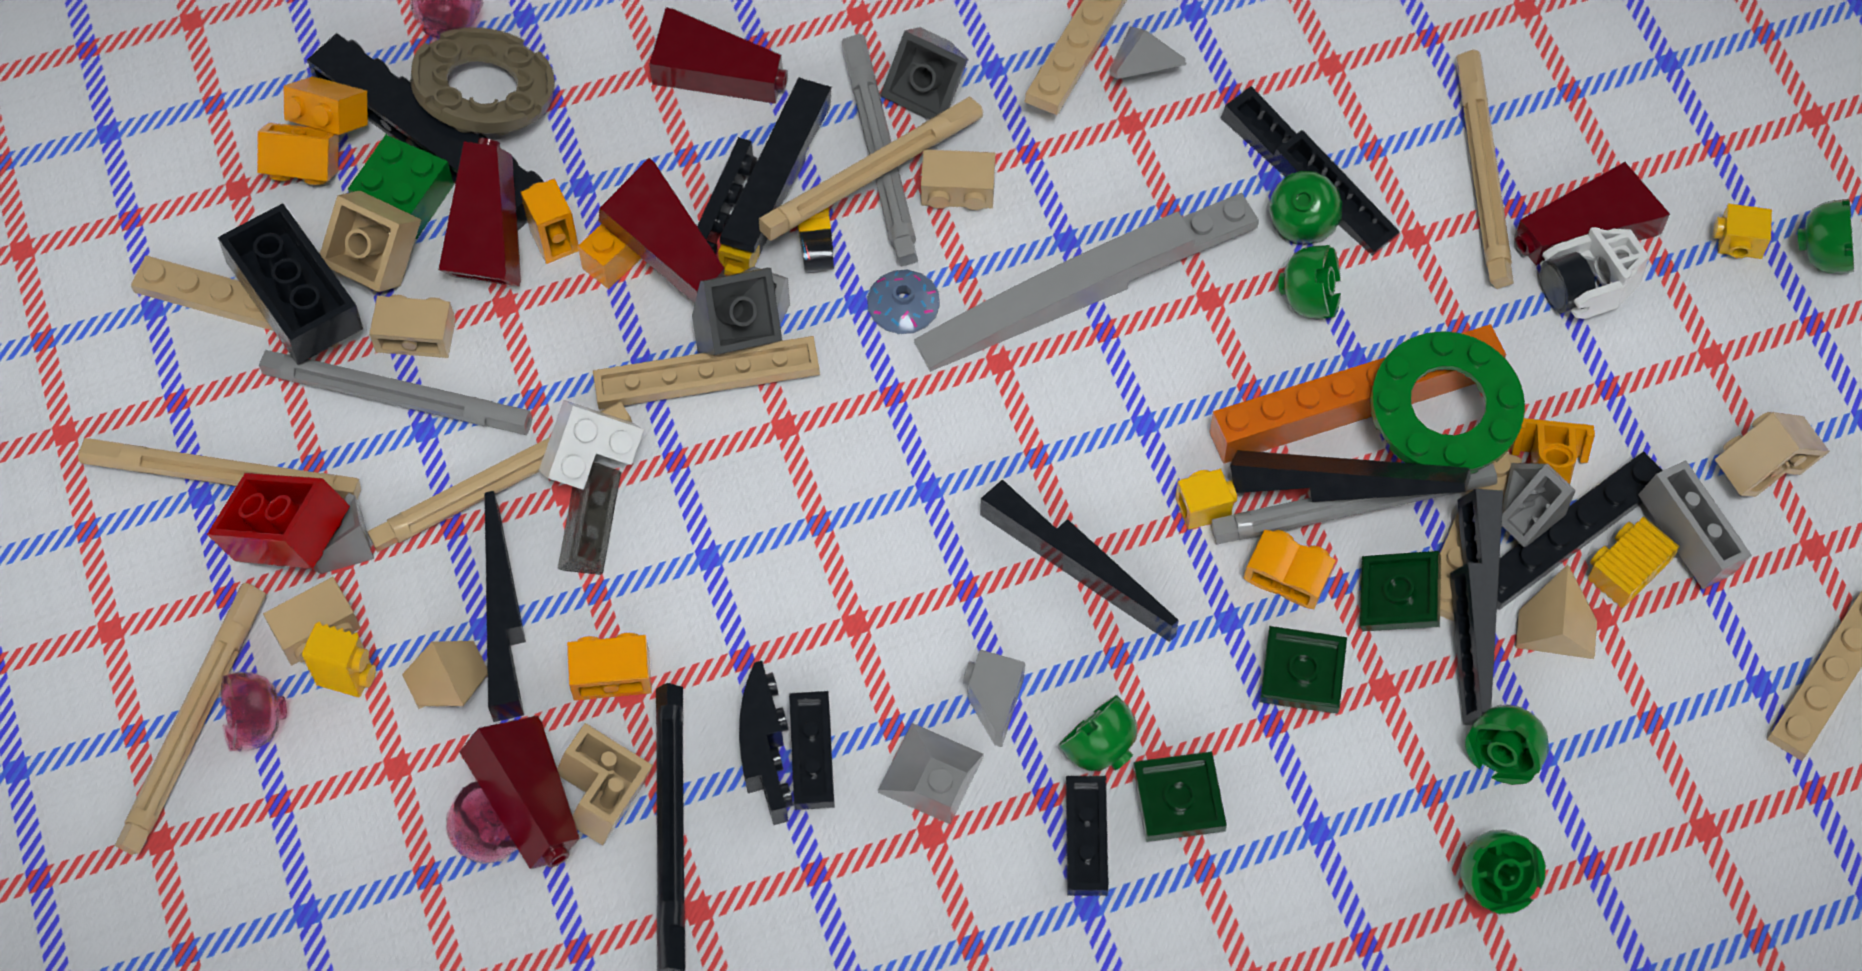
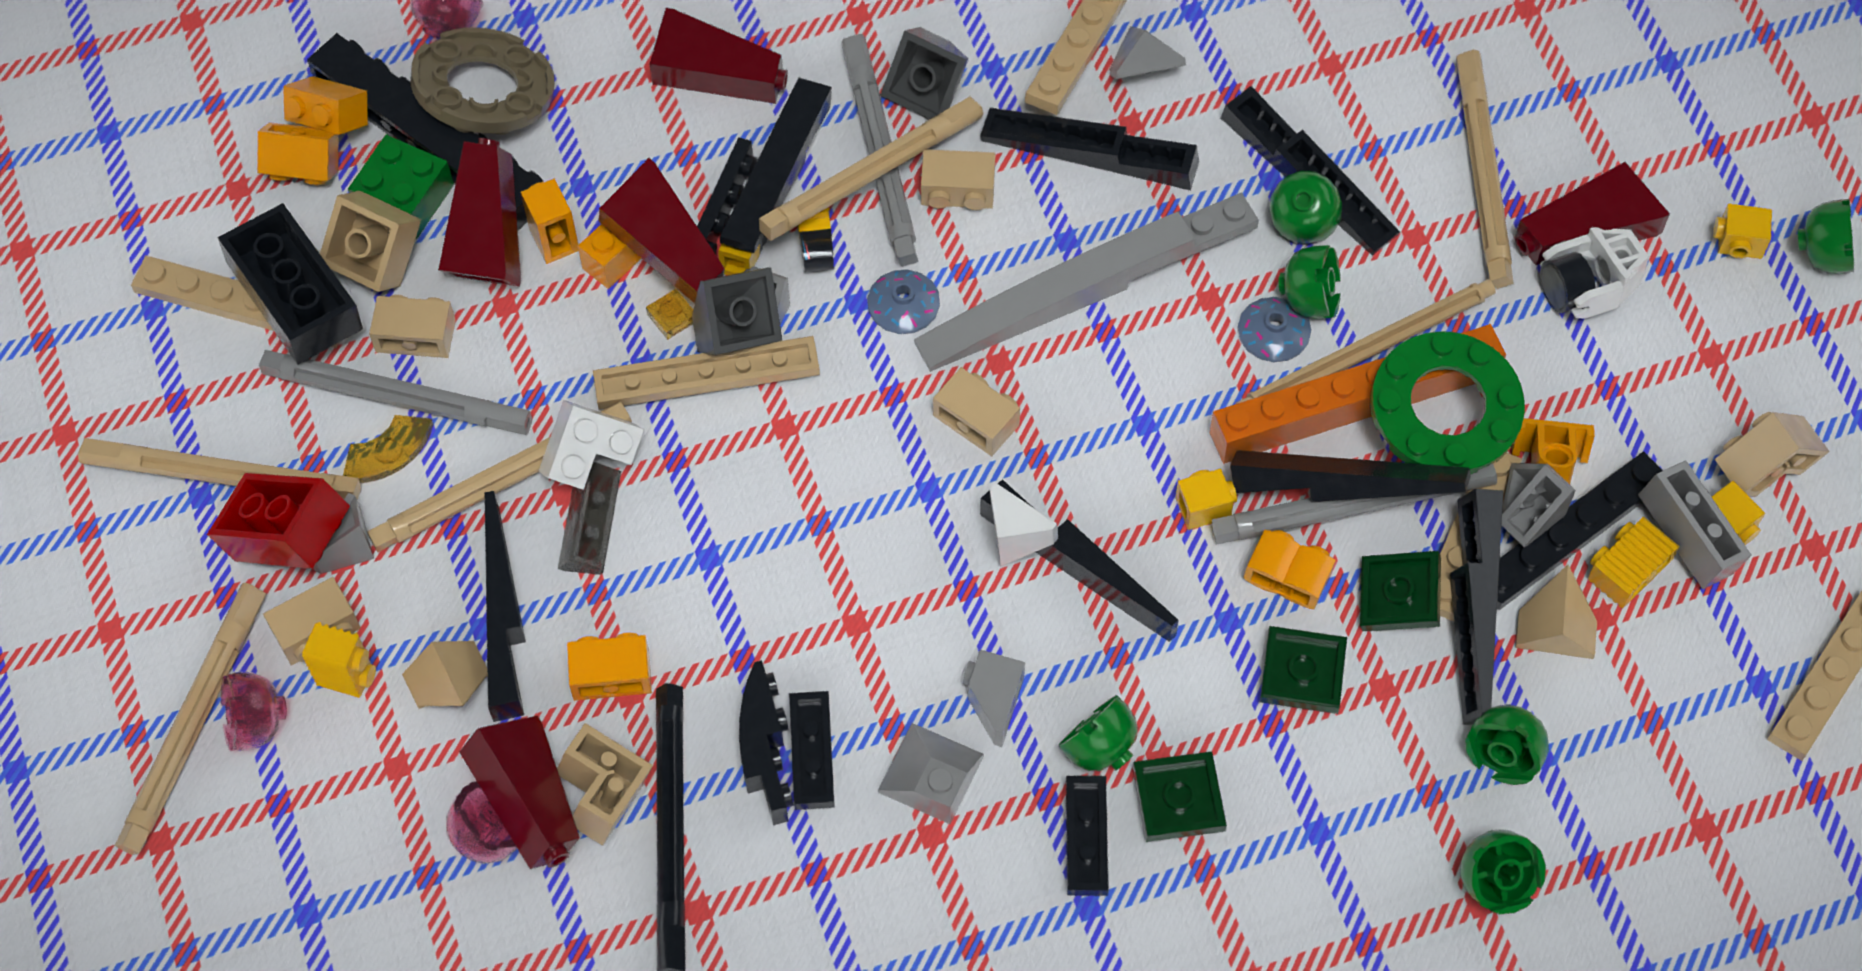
none -> clear yellow tile [343,415,433,483]
none -> clear yellow plate [646,289,693,340]
none -> tan brick [933,367,1020,457]
none -> black slope [980,108,1199,191]
none -> white slope [990,482,1058,566]
none -> tan piece [1236,279,1496,404]
none -> sand blue dish [1237,297,1312,362]
none -> yellow brick [1711,481,1765,545]

